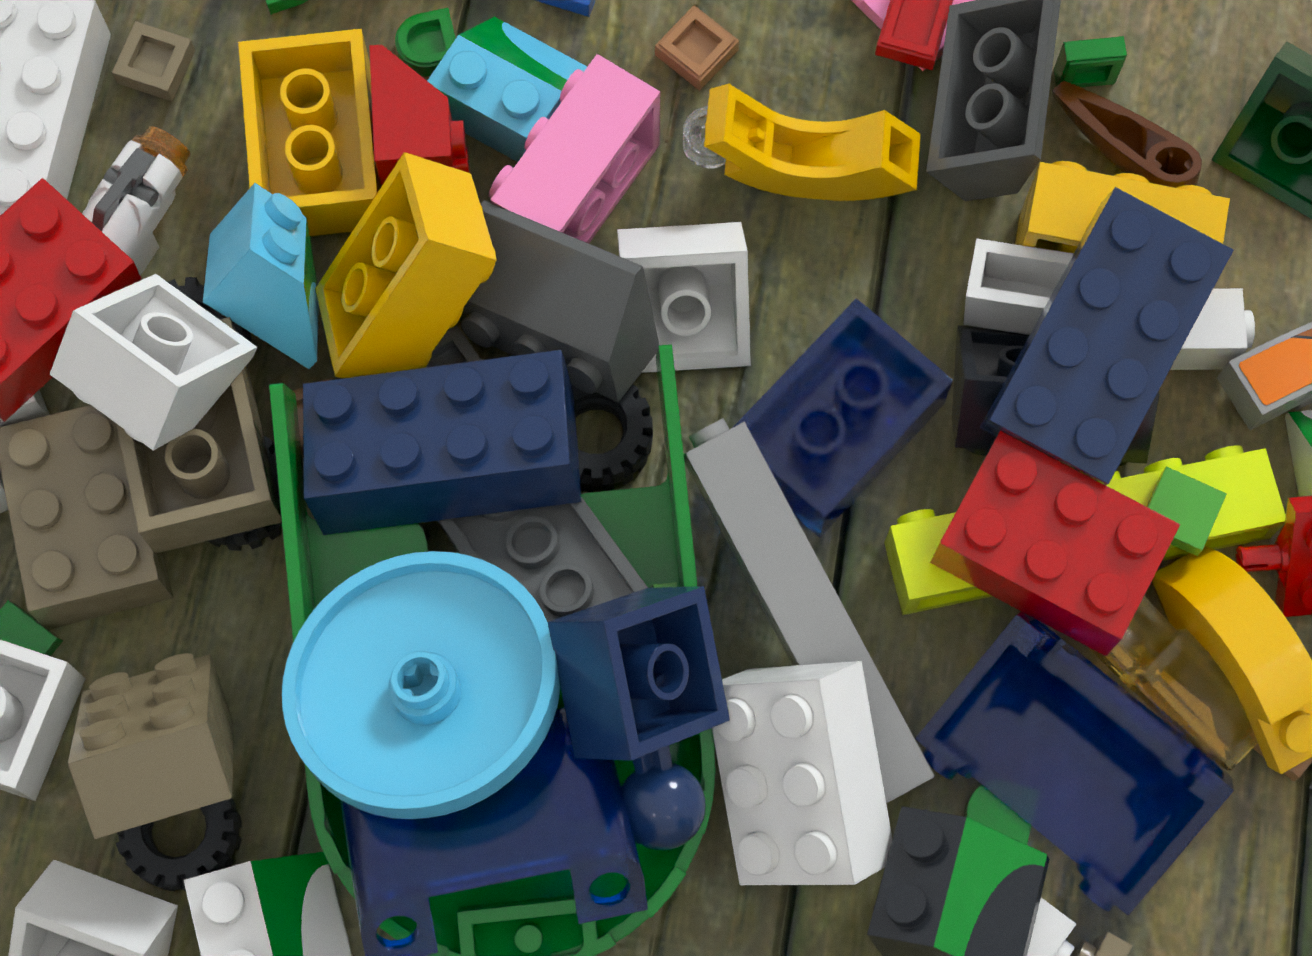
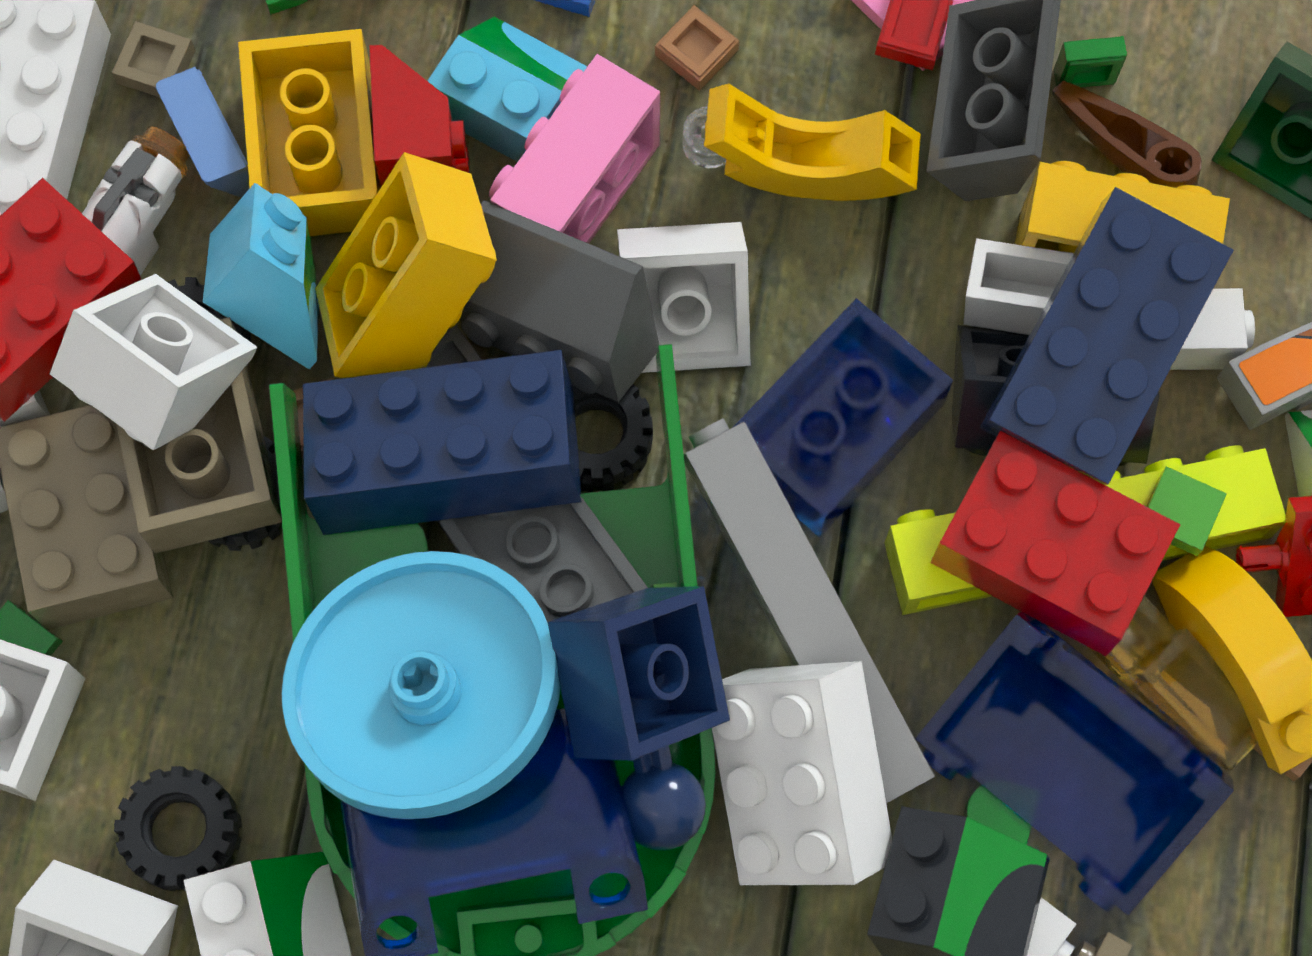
dark tan brick [68,653,234,839] -> none
green tile [395,7,456,77] -> none
none -> medium blue slope [156,67,250,198]

